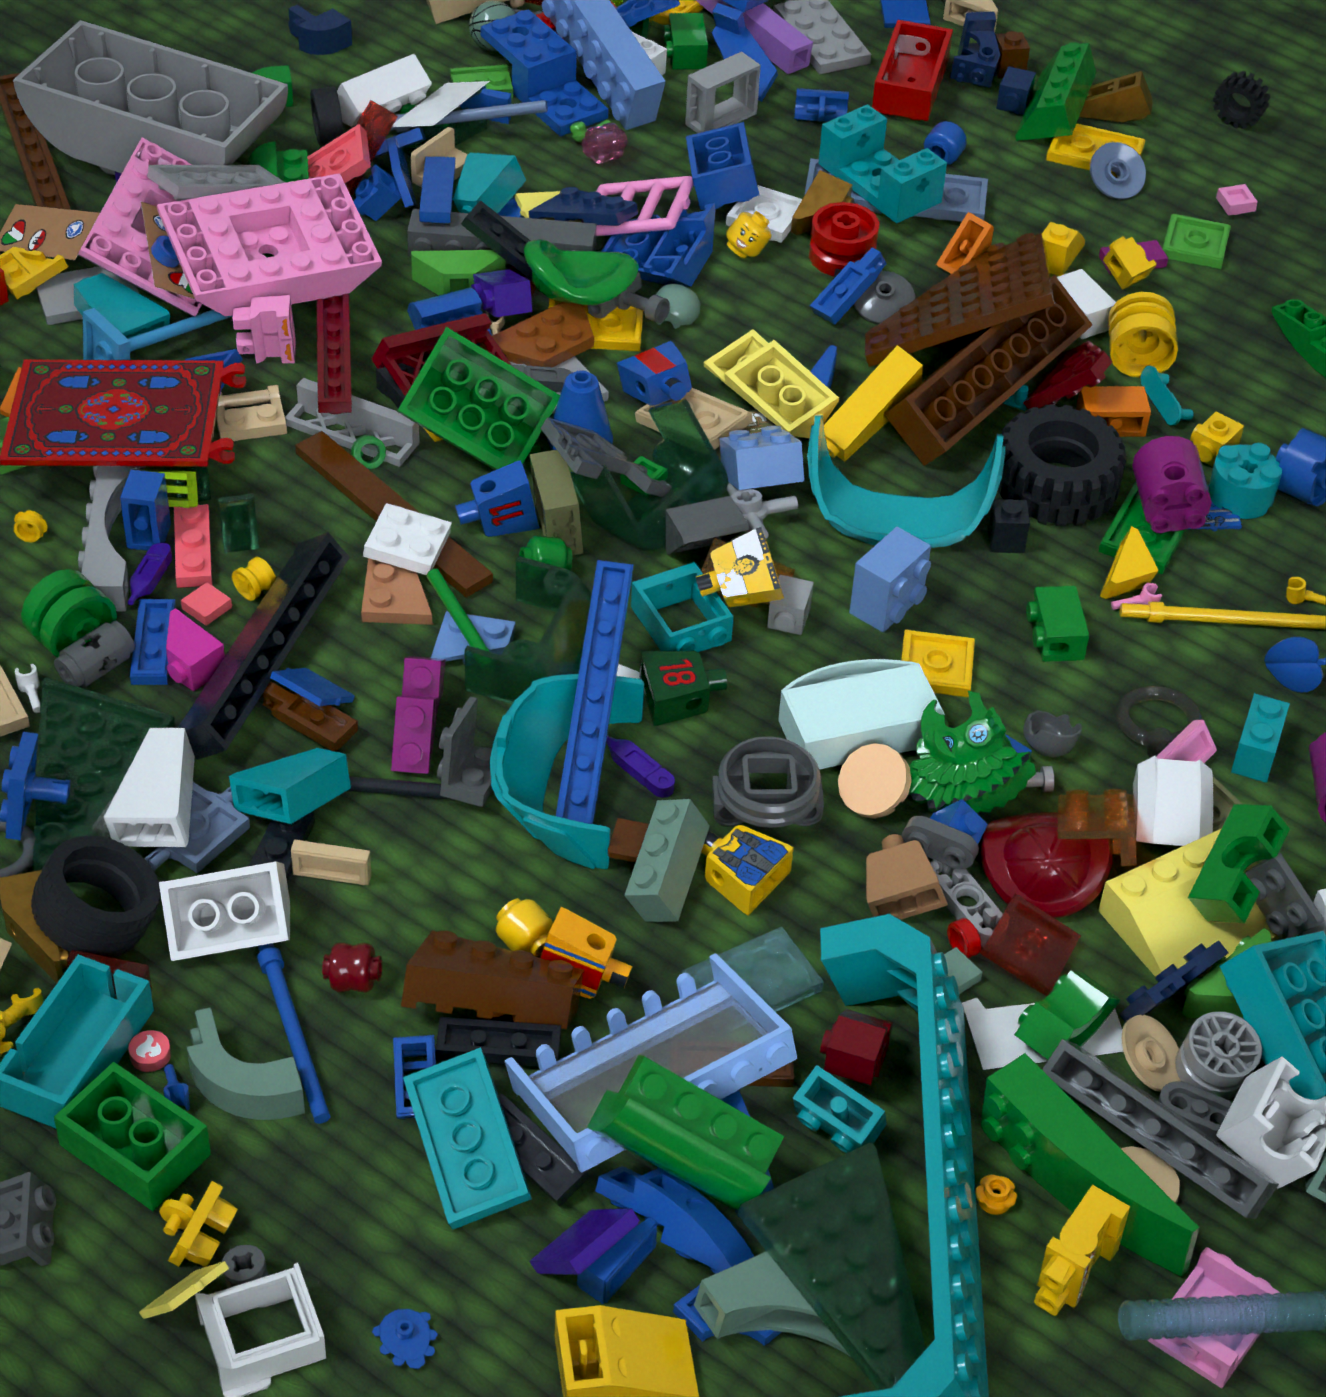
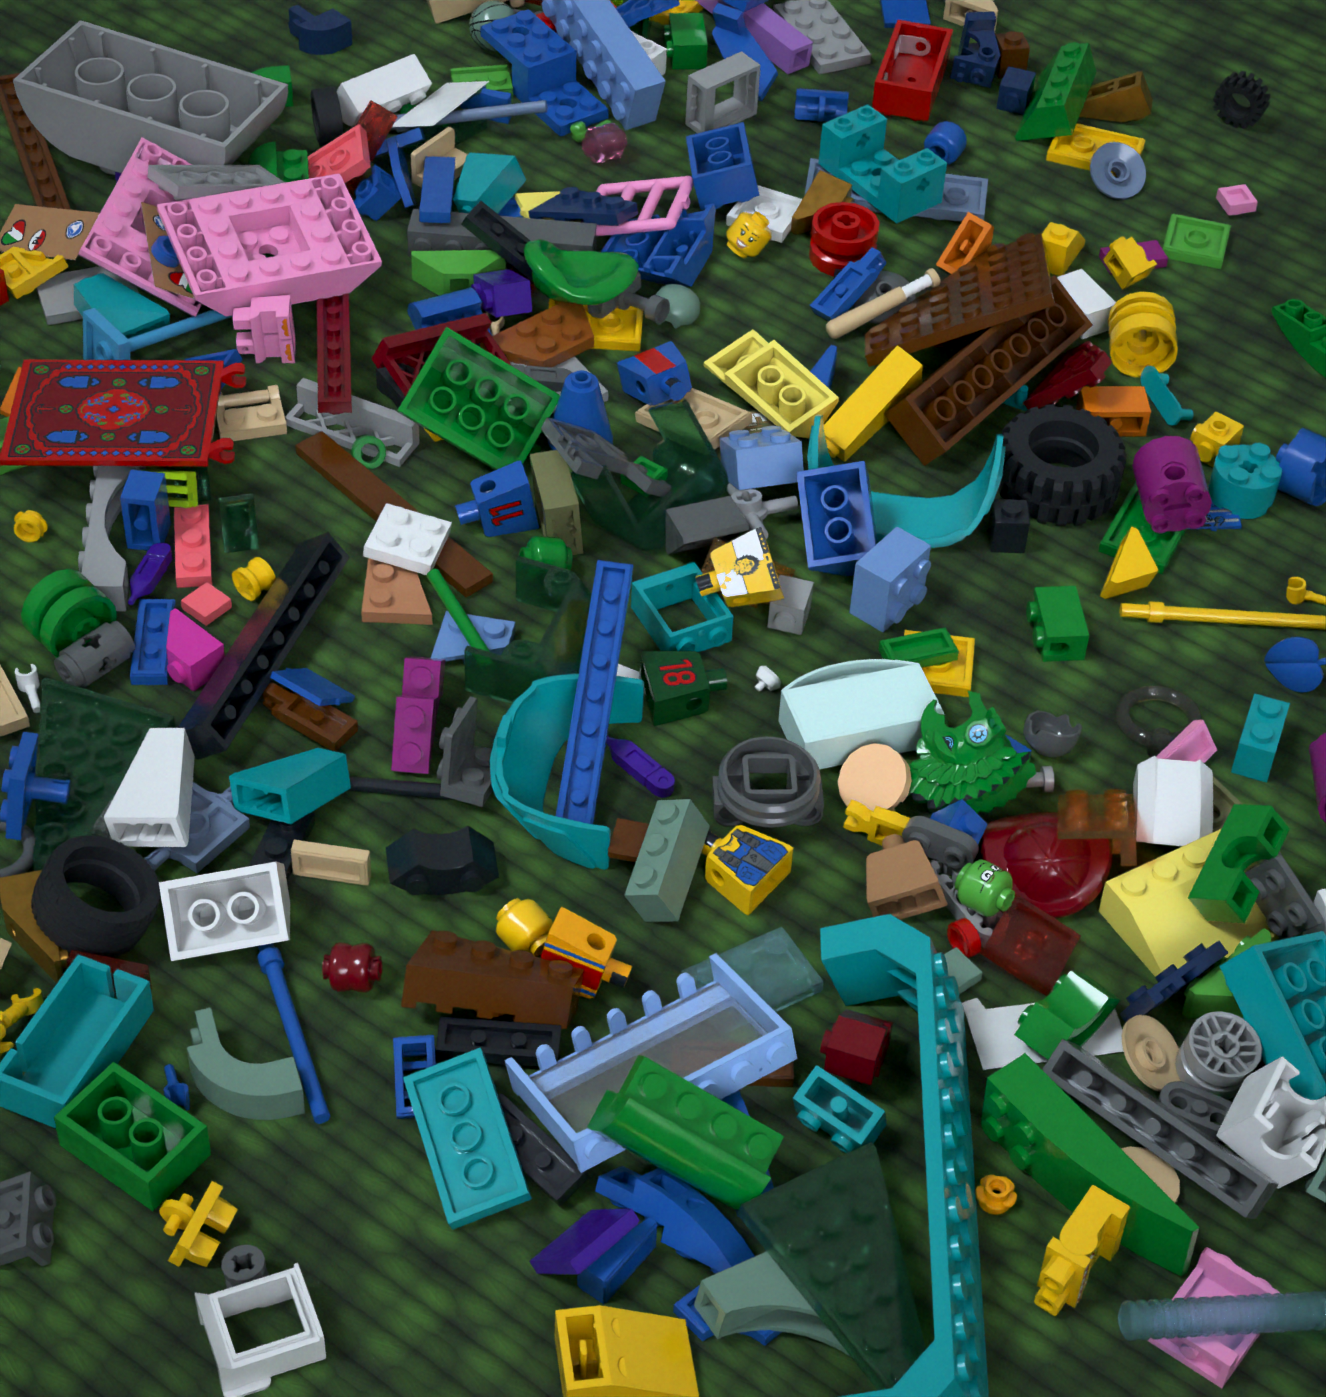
coral tile [128,1030,171,1072] -> none
light yellow piece [139,1261,229,1319] -> none
blue piece [372,1309,438,1369] -> none
bright pink hand [1111,583,1162,610] -> none
none -> black brick [386,826,499,895]
none -> white rock [754,666,781,692]
none -> blue slope [796,461,878,576]
none -> tan piece [826,268,941,339]
none -> yellow plate [843,799,910,846]
none -> green tile [878,627,959,668]
none -> bright green head [955,859,1015,917]

